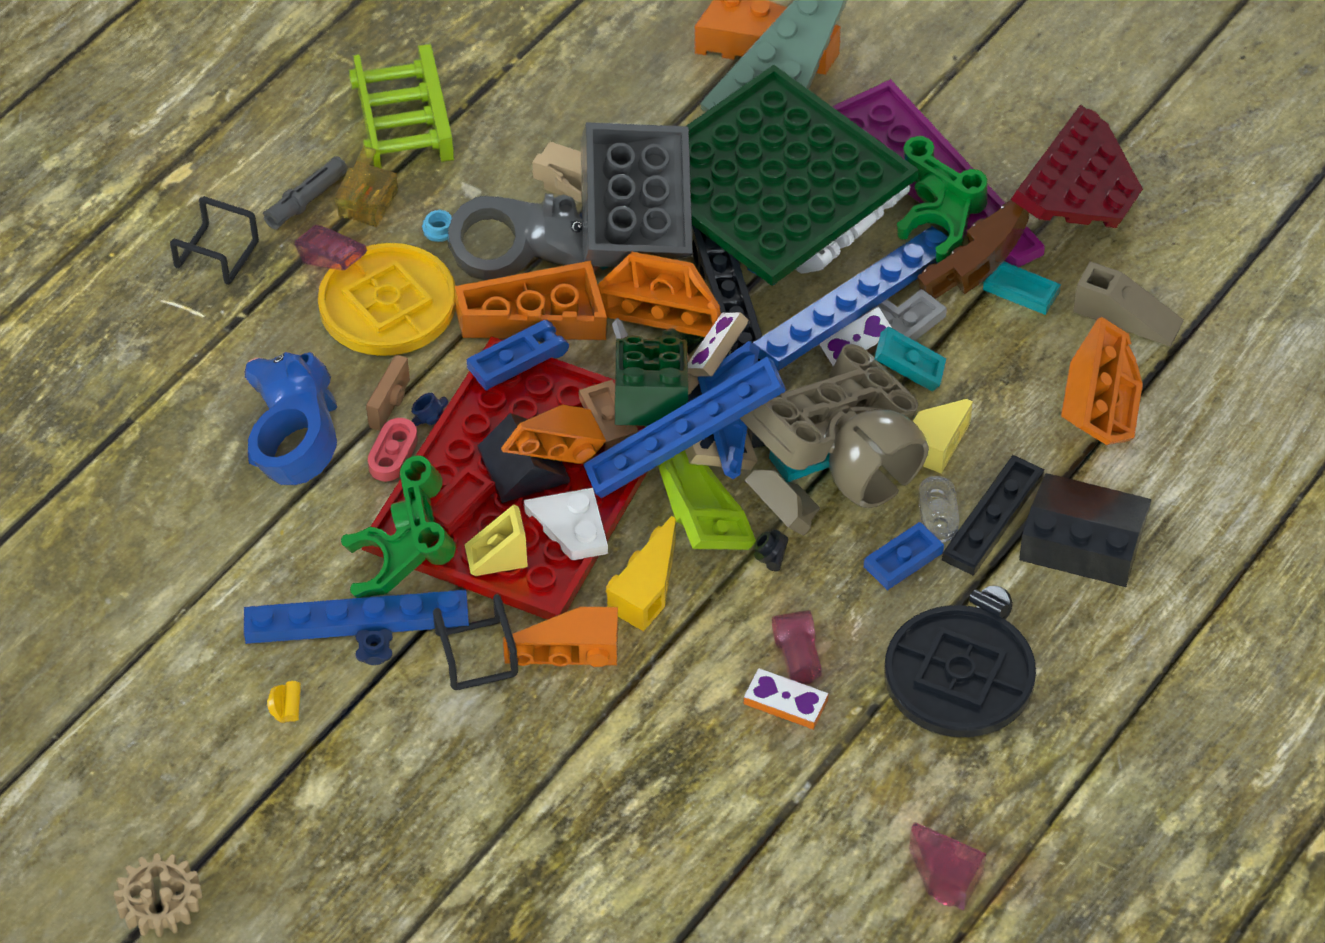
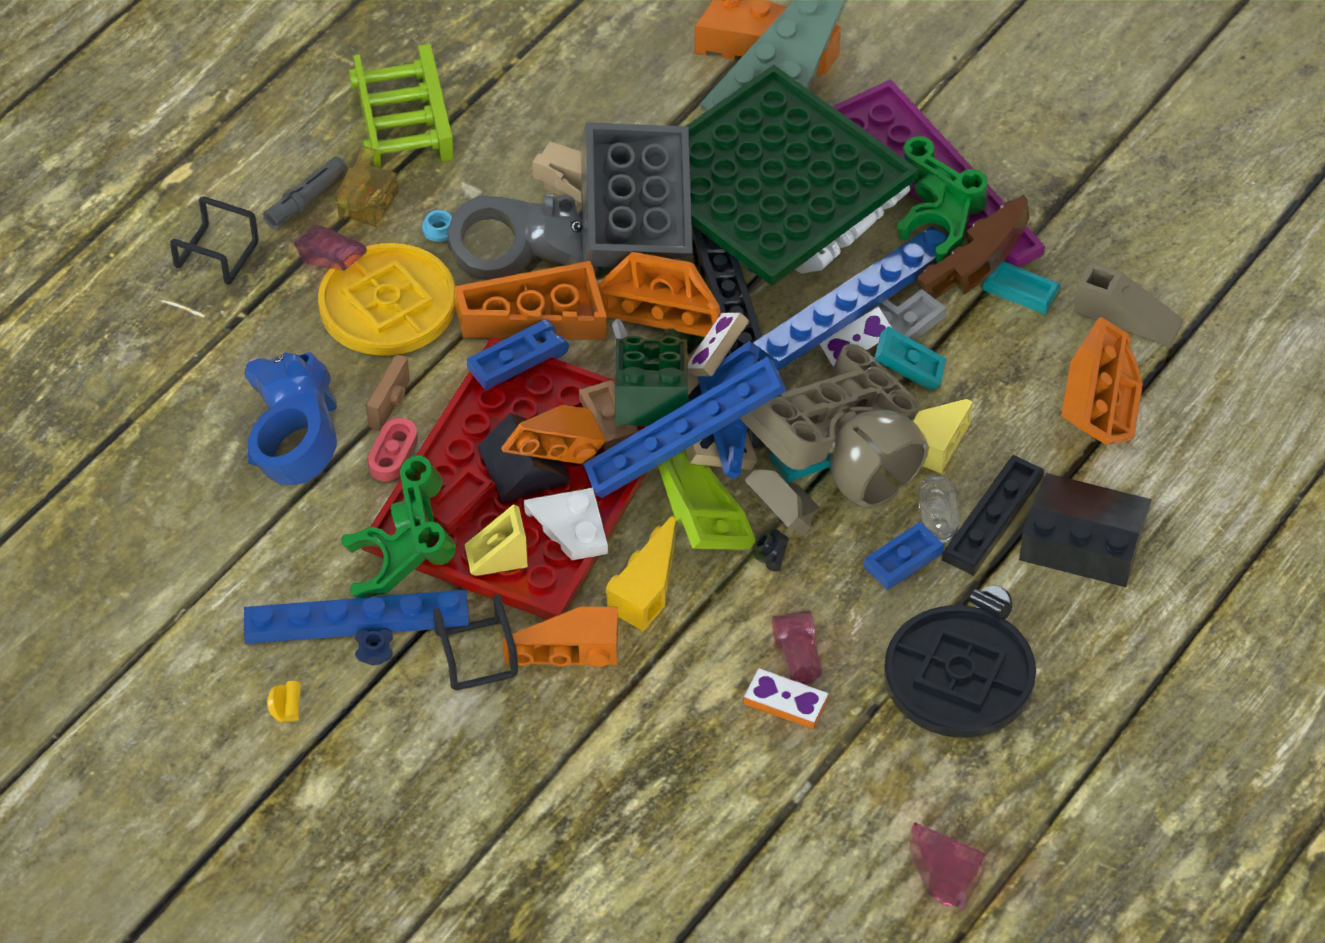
tan gear [114,853,202,937] -> none
dark blue plate [411,393,448,426] -> none
dark red plate [1010,104,1143,228] -> none

